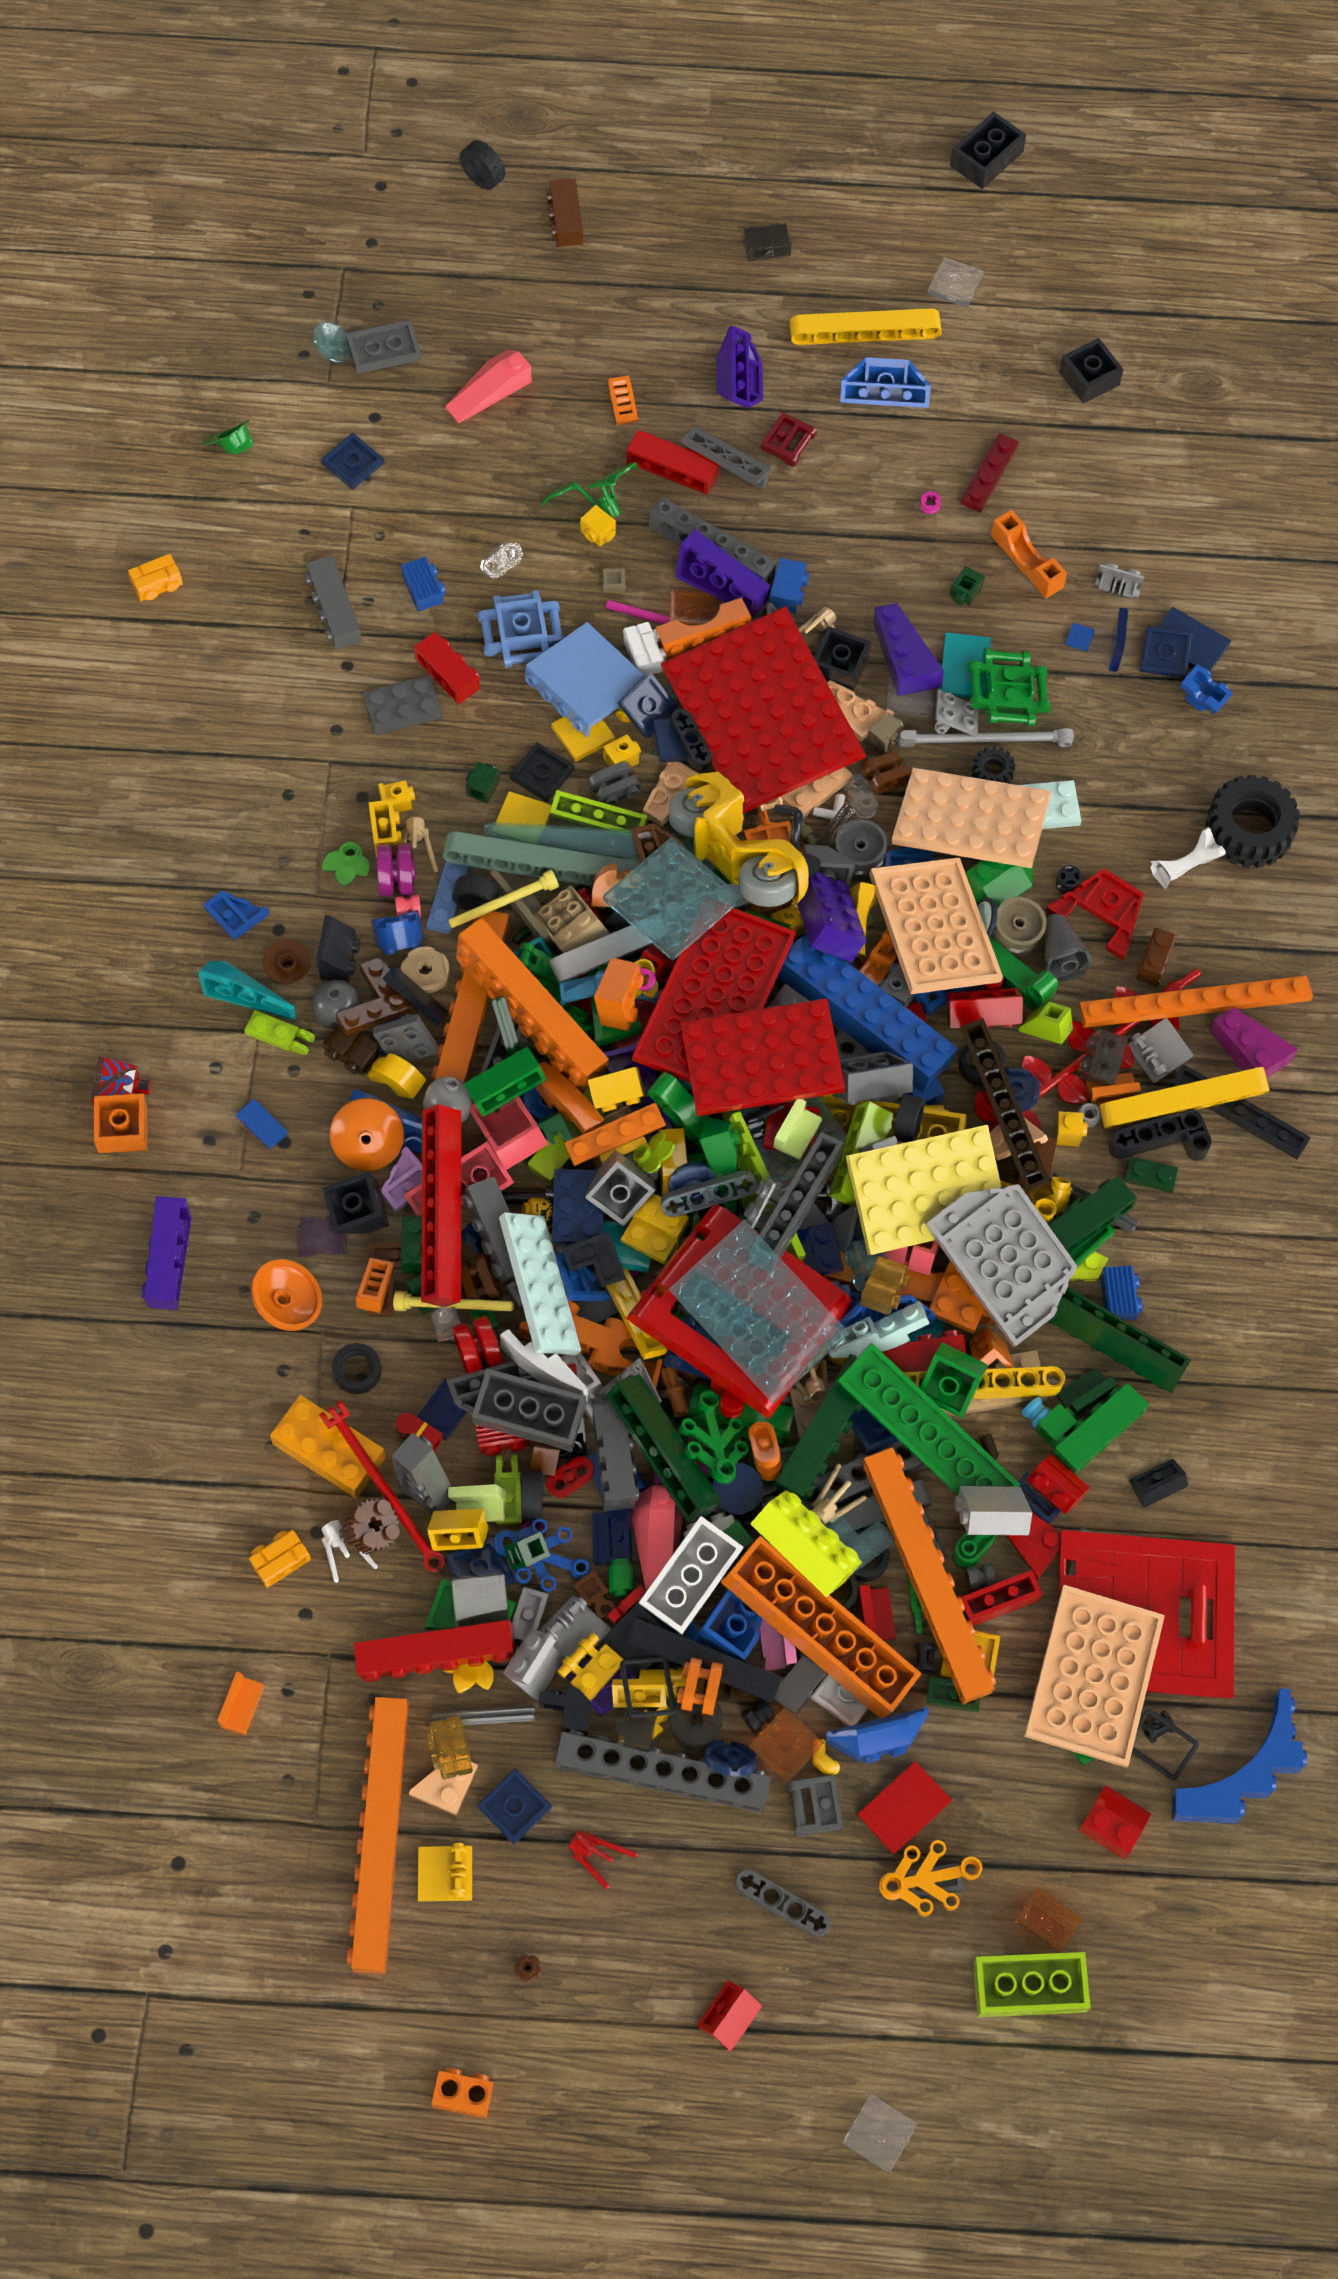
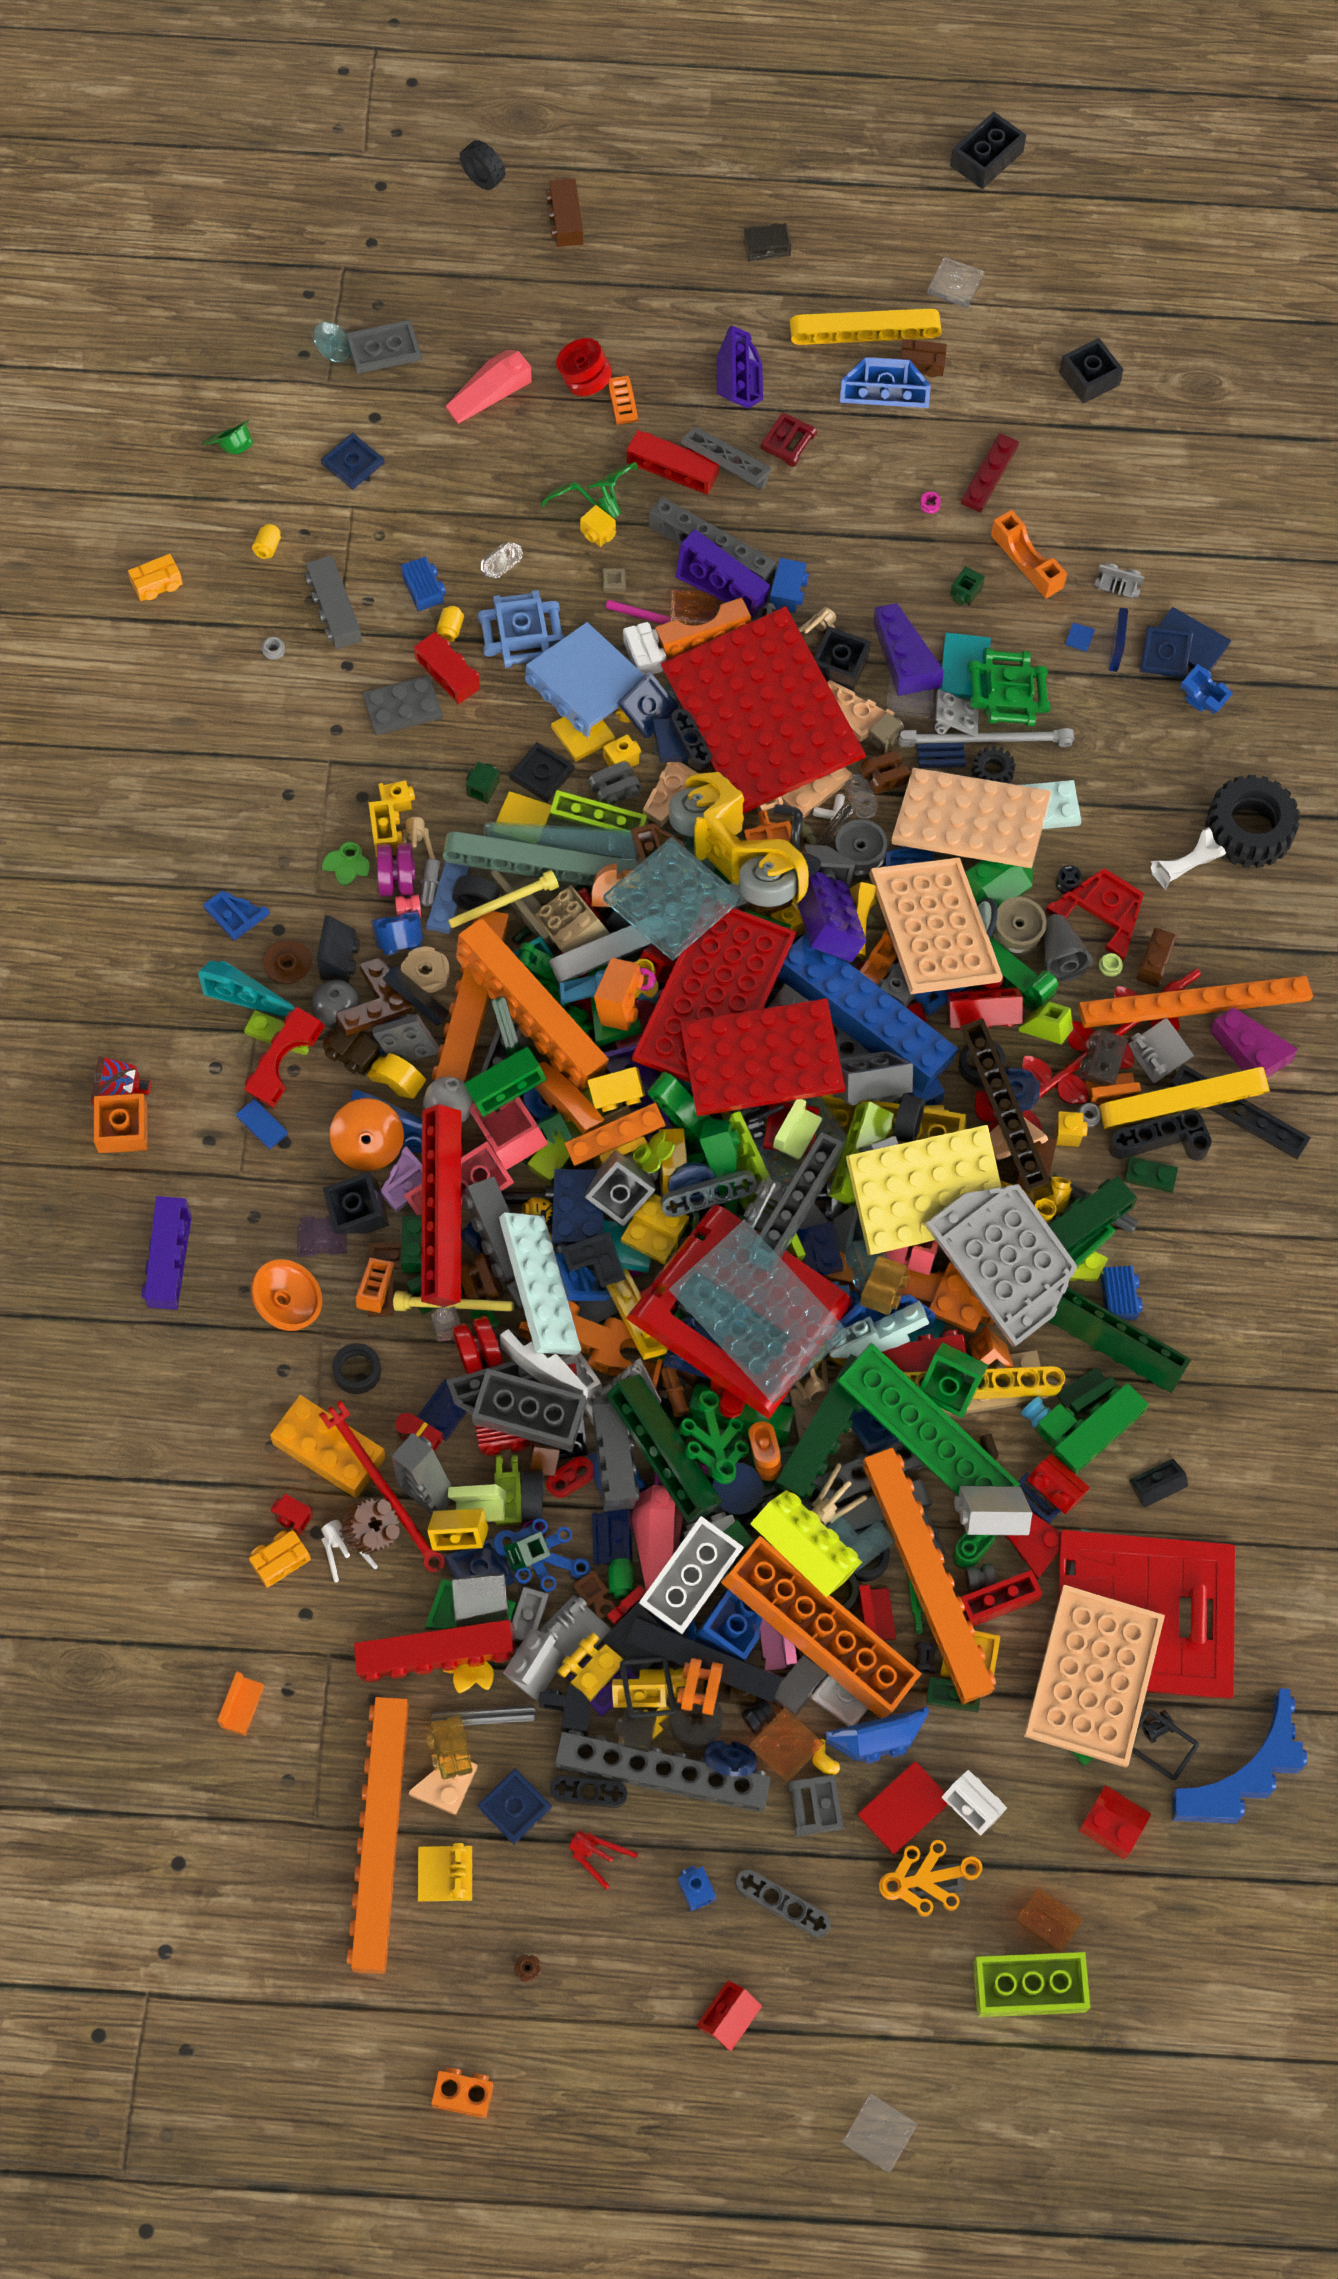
none -> red arch [244,1007,325,1109]
none -> yellow brick [252,524,281,559]
none -> light grey plate [262,637,285,660]
none -> red brick [271,1493,313,1537]
none -> light grey axle [420,859,440,907]
none -> yellow brick [436,606,464,642]
none -> black beam [550,1776,627,1808]
none -> red wheel [556,338,612,396]
none -> blue brick [678,1866,716,1912]
none -> reddish brown brick [901,339,947,377]
none -> dark blue tile [917,742,966,768]
none -> white brick [942,1770,1007,1836]
none -> yellowish green plate [1099,953,1123,977]

